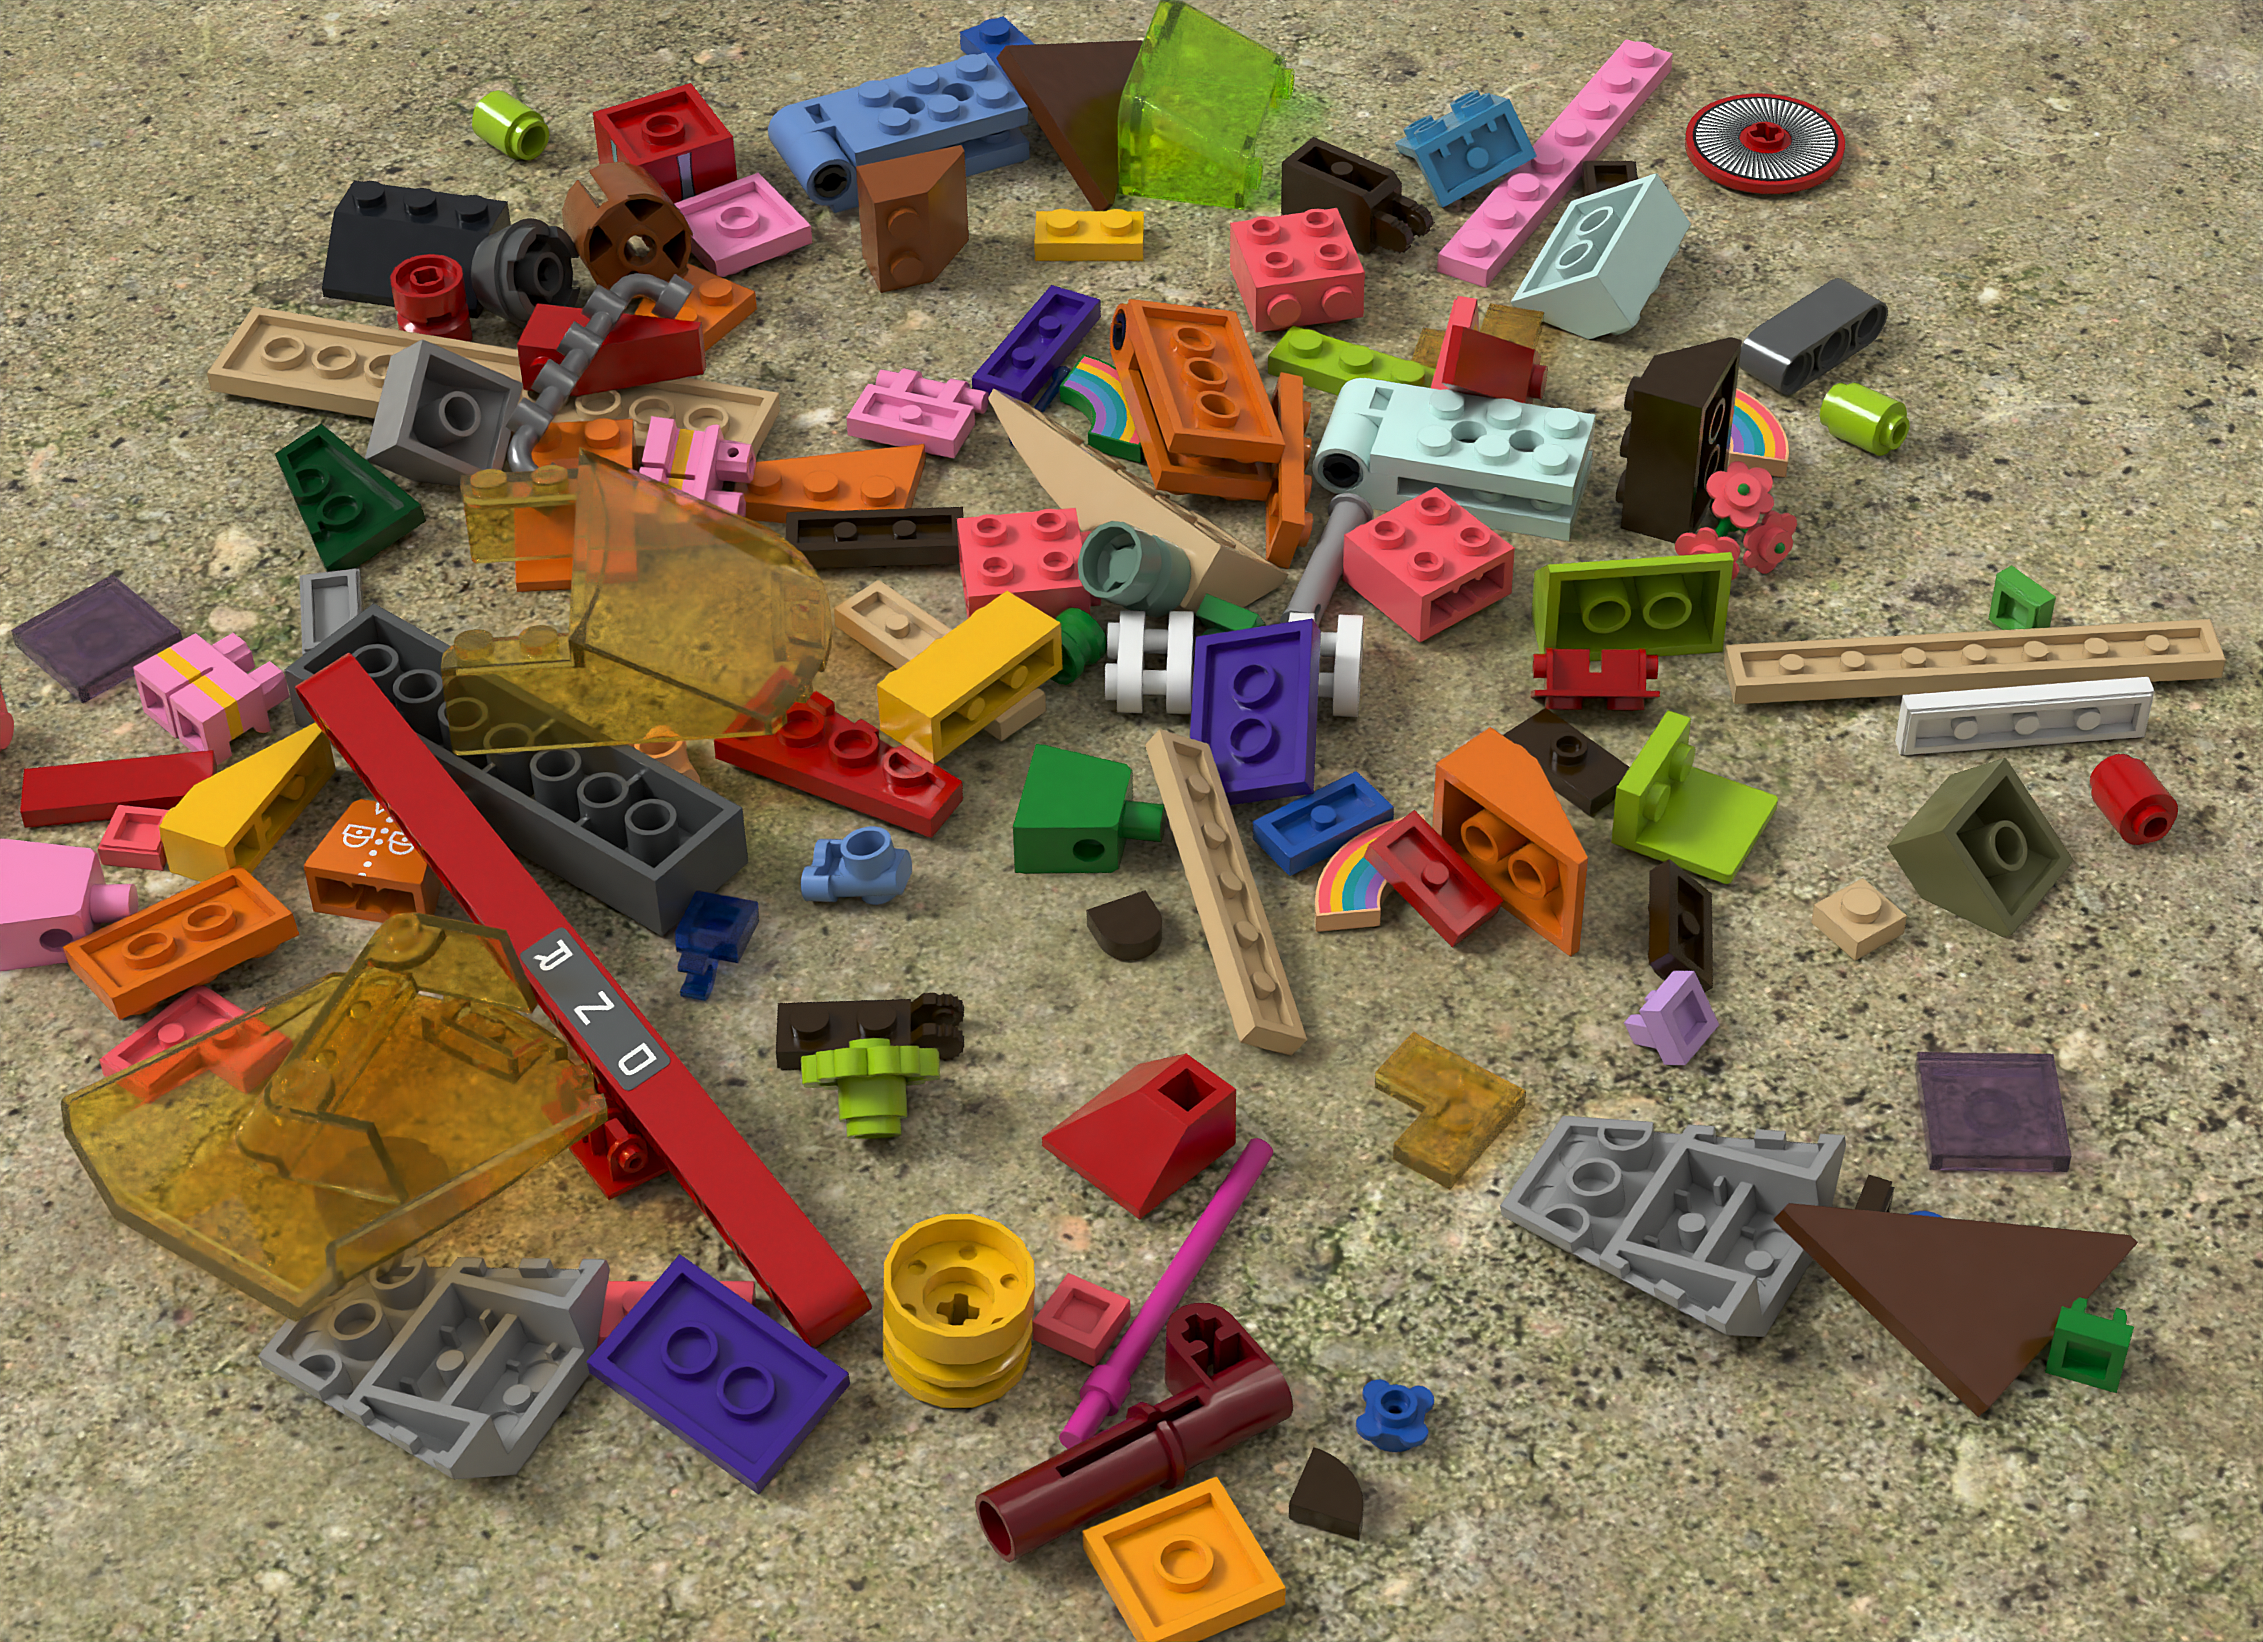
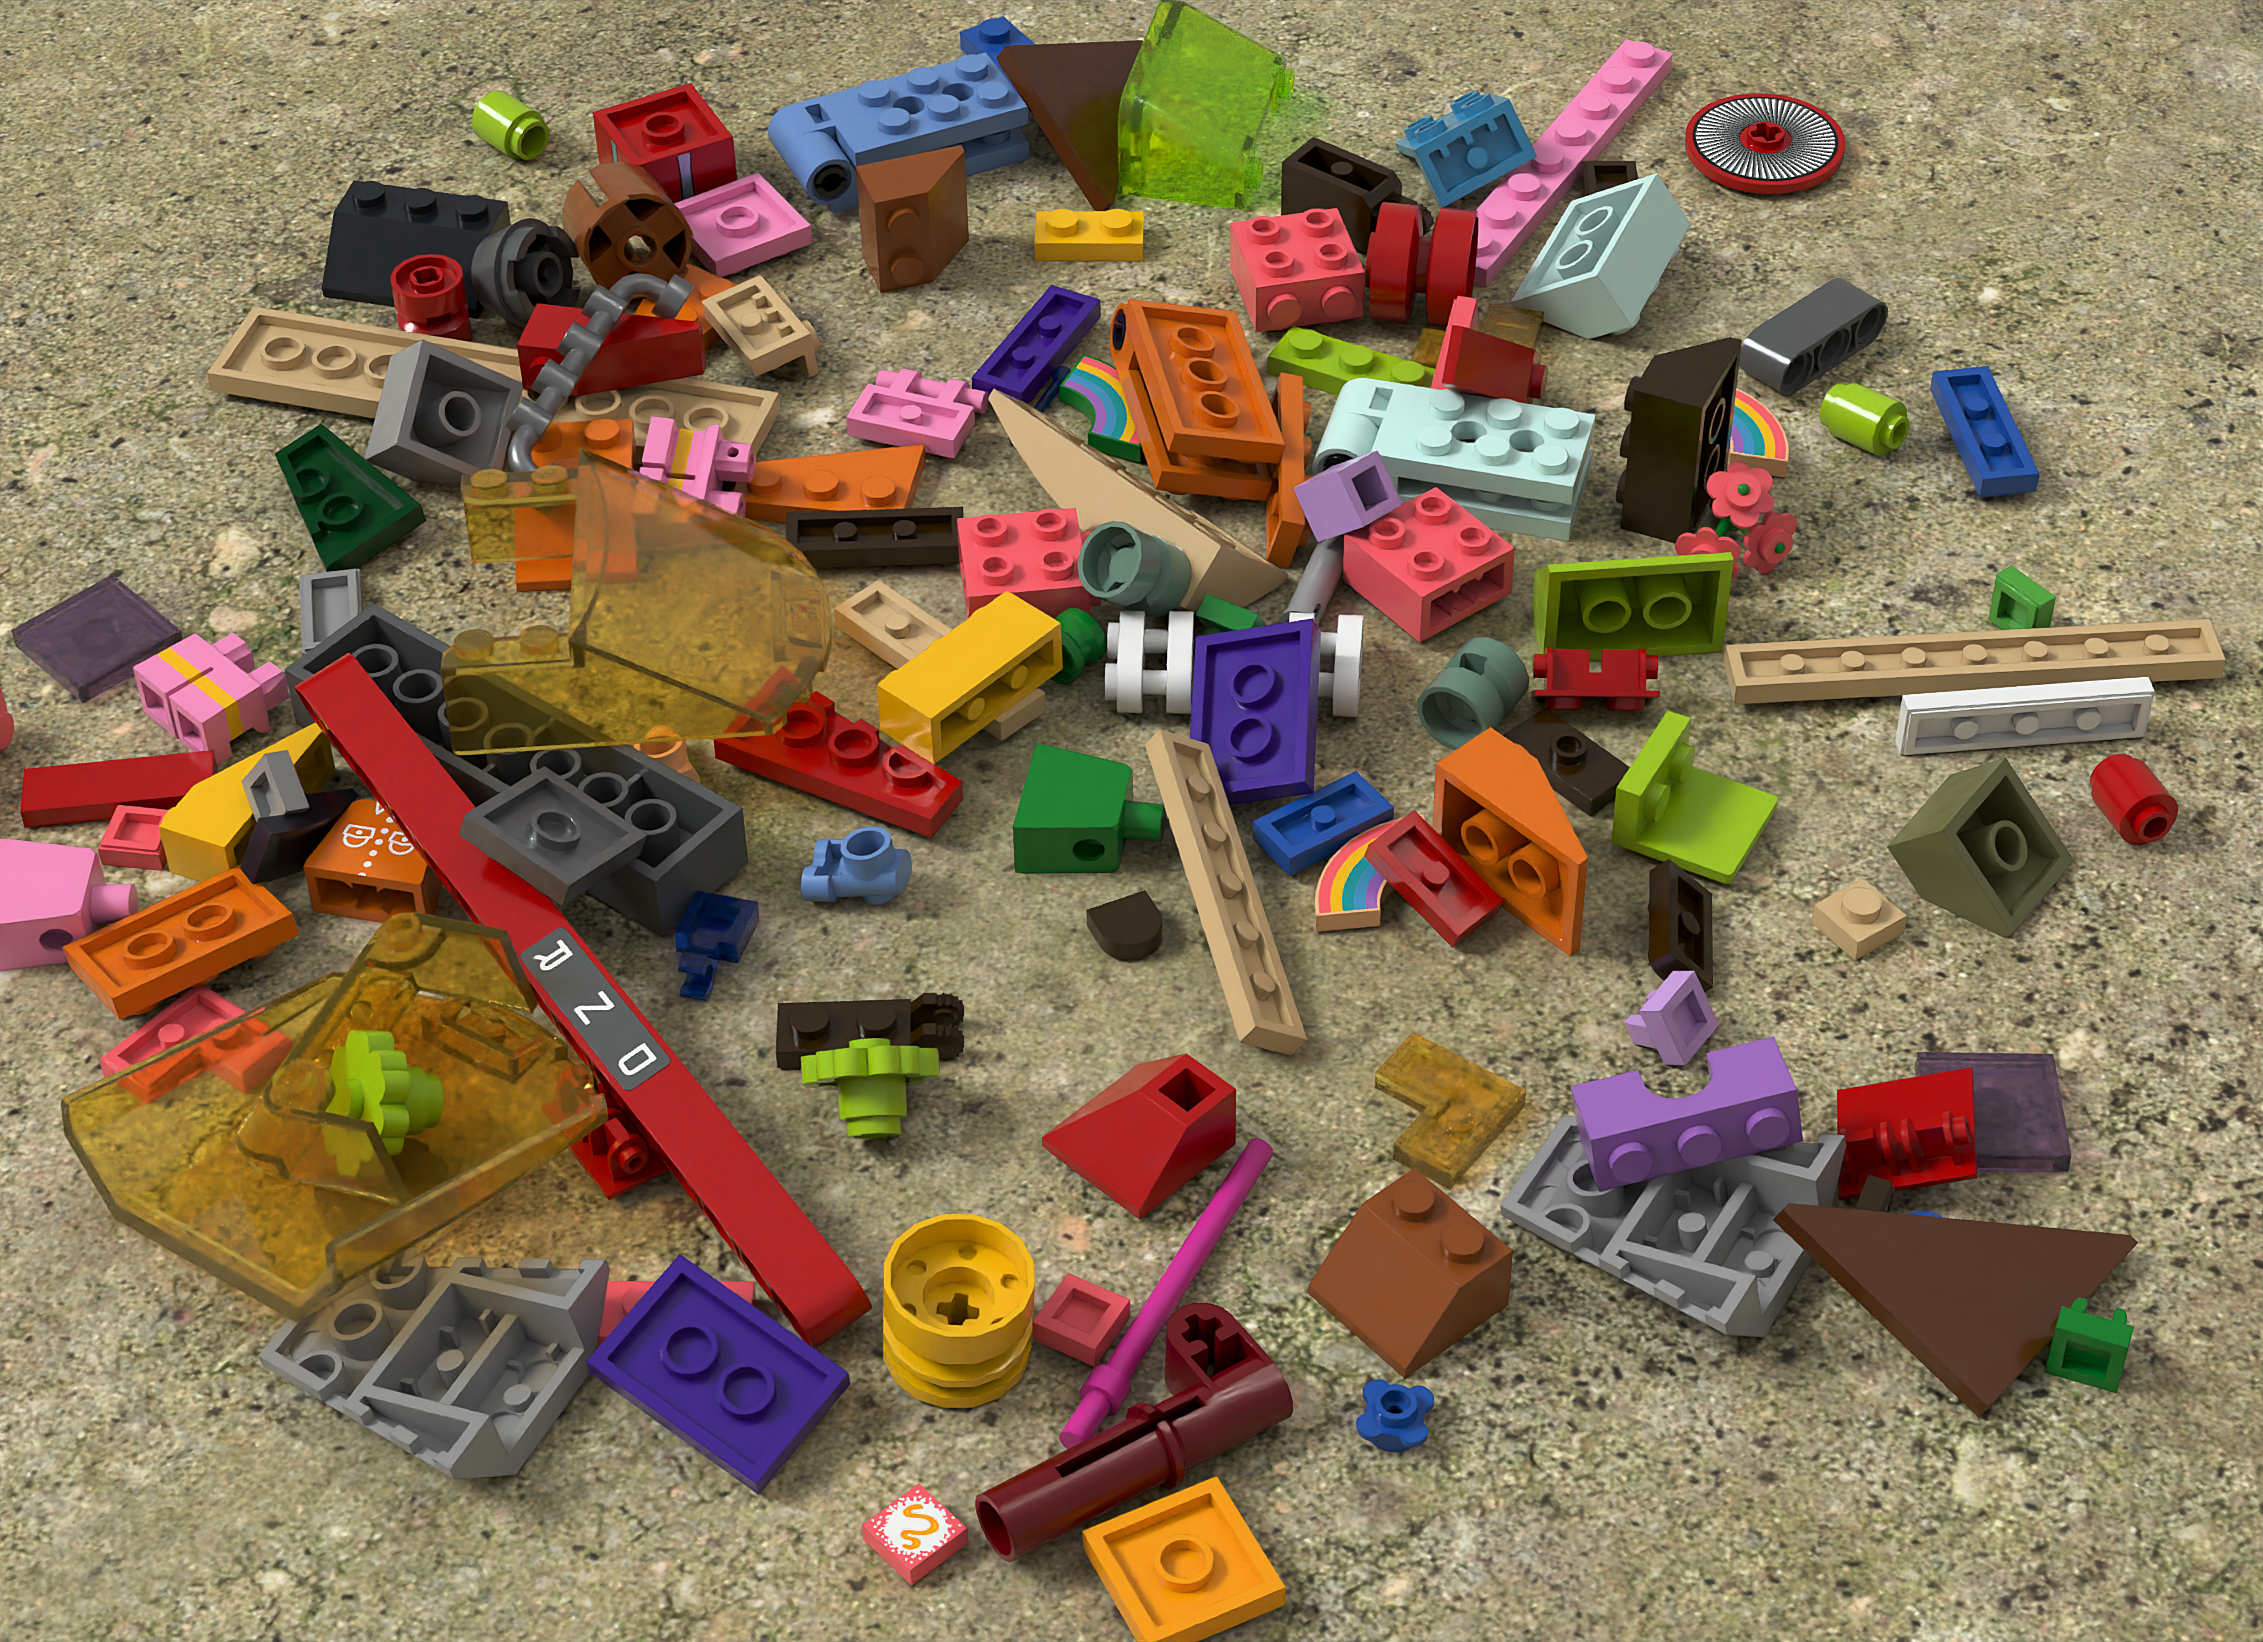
dark brown tile [1289,1447,1363,1541] -> none
none -> black slope [240,788,359,884]
none -> light grey tile [241,750,310,823]
none -> lime plant [325,1030,444,1171]
none -> flat silver plate [458,766,647,906]
none -> tan bracket [701,275,821,378]
none -> tile [862,1484,968,1586]
none -> lavender brick [1293,450,1403,542]
none -> dark orange slope [1308,1168,1513,1379]
none -> red wheel [1365,202,1479,327]
none -> sand green wheel [1417,637,1529,750]
none -> medium lavender arch [1571,1036,1803,1192]
none -> red hinge [1837,1067,1978,1200]
none -> blue plate [1930,366,2039,498]

